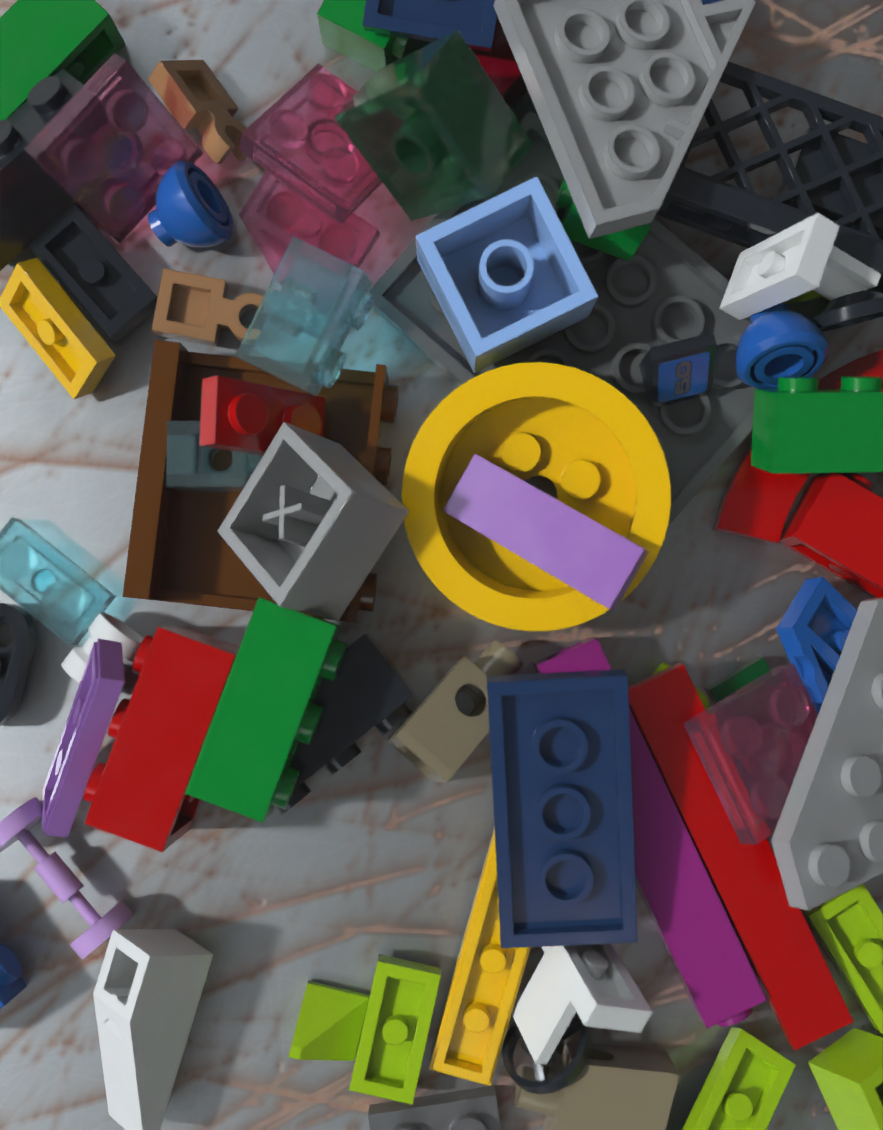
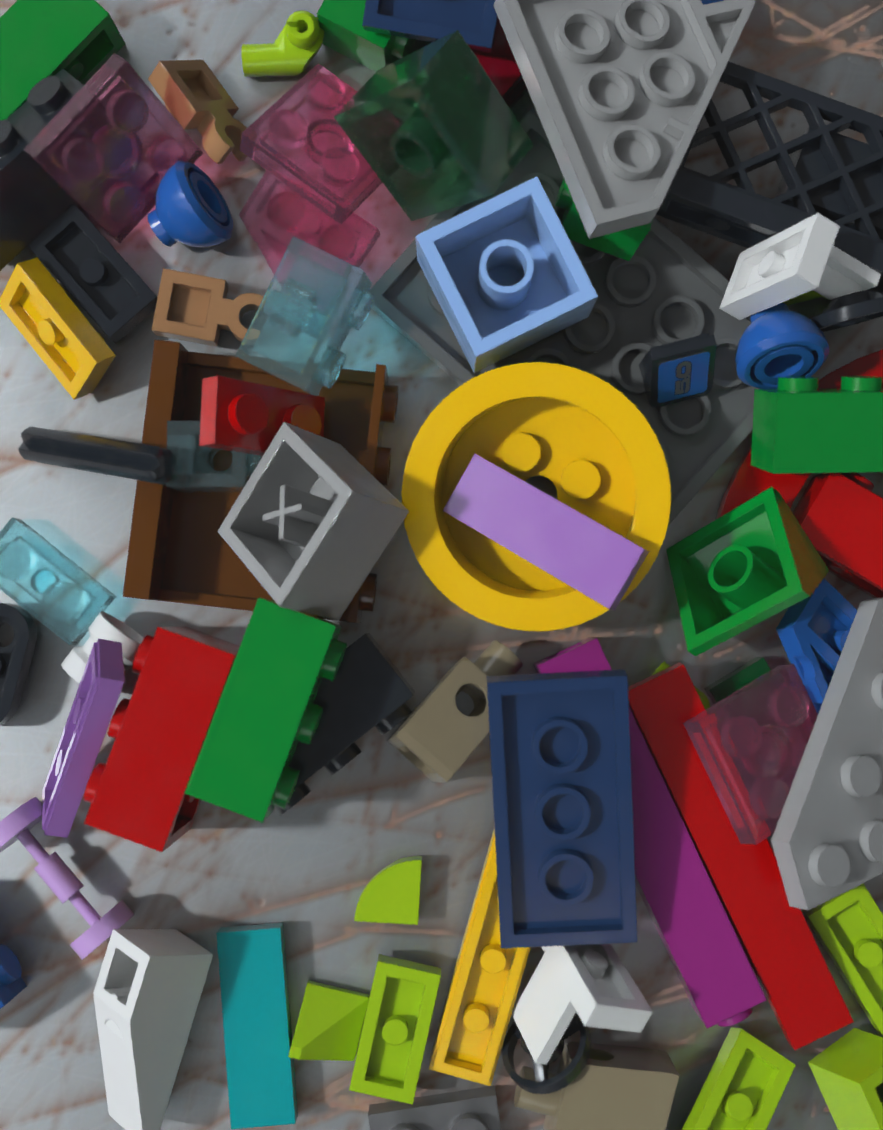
none -> black axle [18,426,176,485]
none -> teal tile [216,922,298,1129]
none -> lime arm [241,10,324,77]
none -> lime tile [354,856,422,925]
none -> green slope [666,487,830,656]

